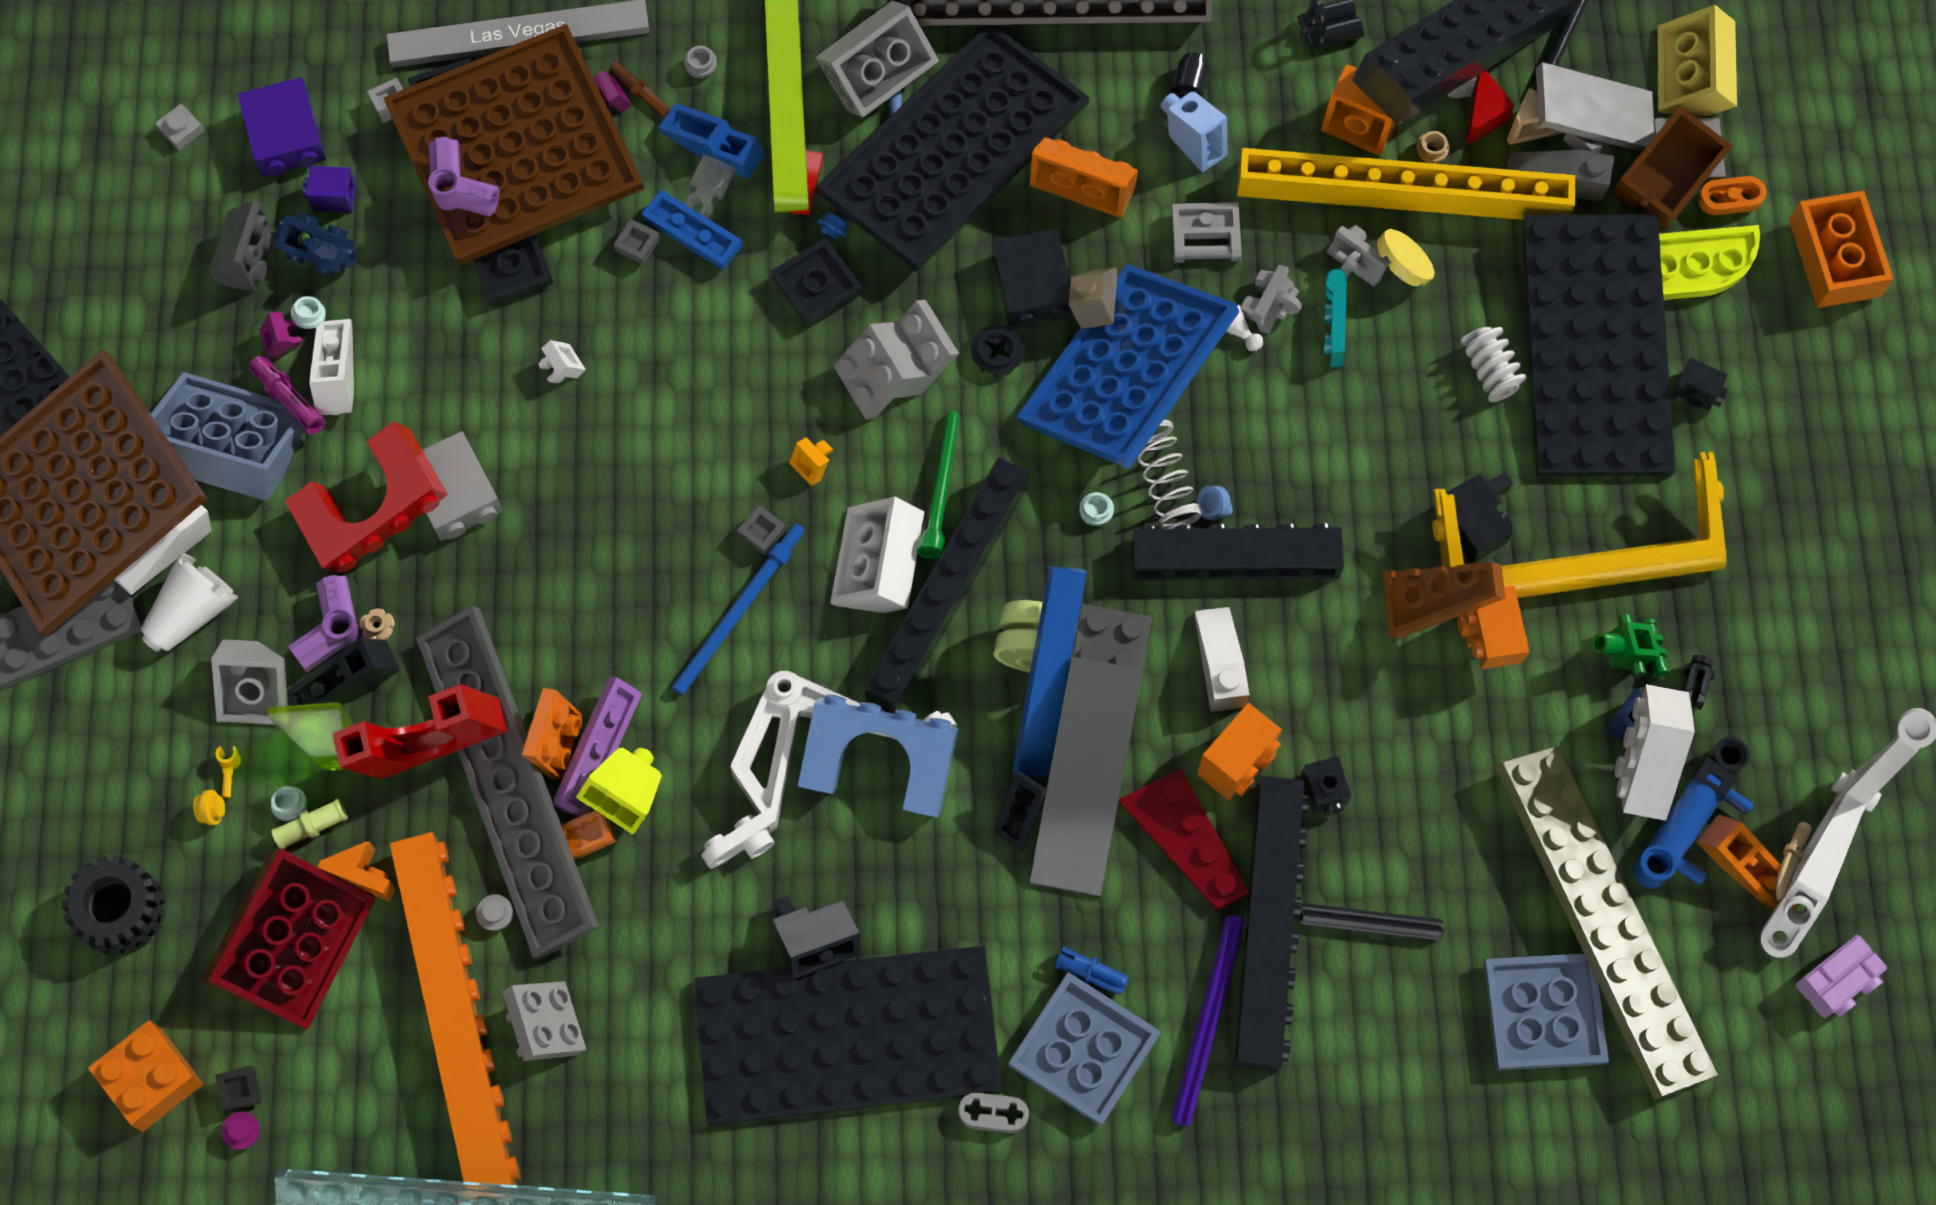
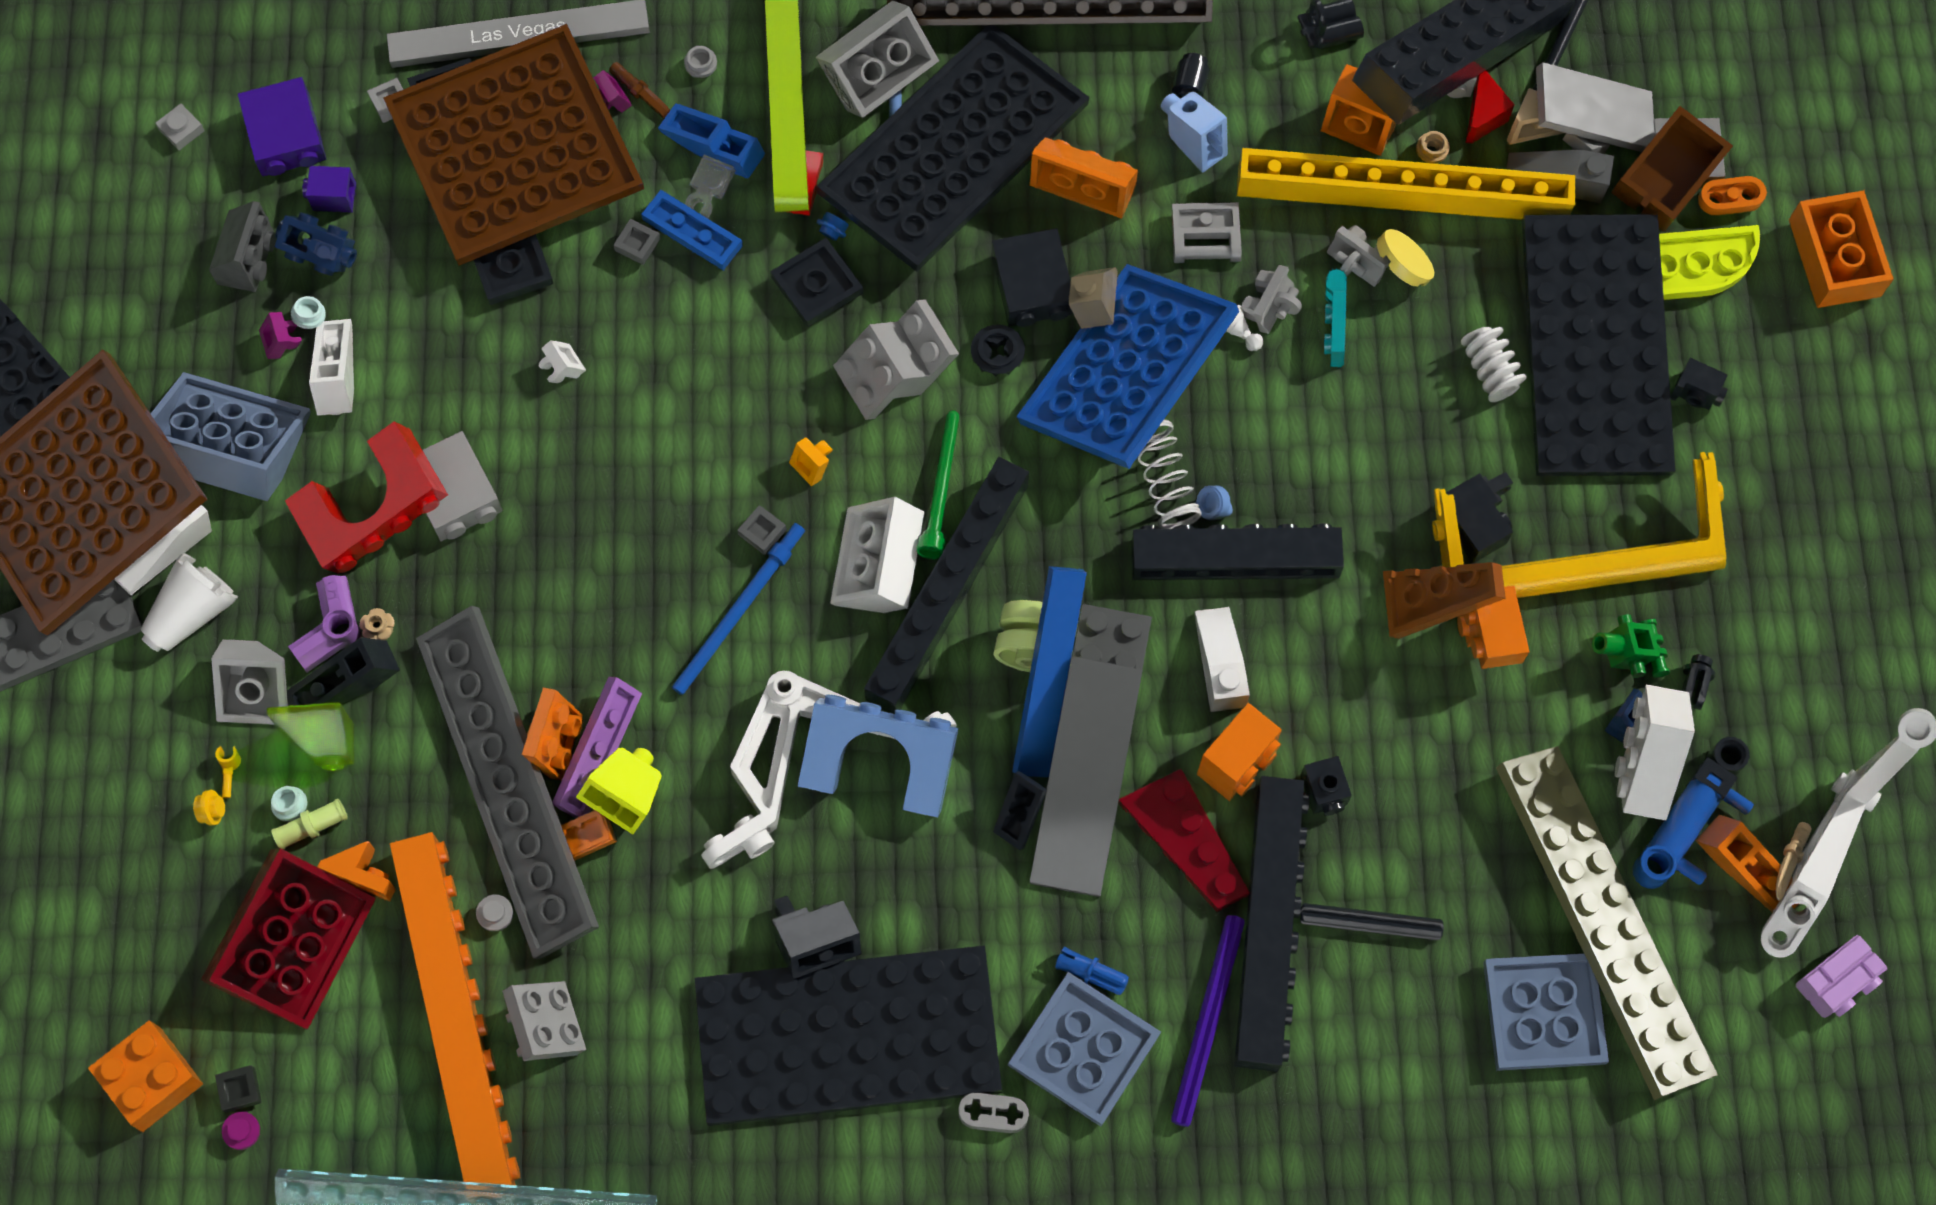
black tyre [62,856,166,955] -> none
magenta pin [249,355,326,435] -> none
red arch [332,684,507,779] -> none
medium lavender piece [428,137,500,216] -> none
light aqua plate [1079,492,1114,526] -> none
light yellow slope [1658,5,1737,116] -> none

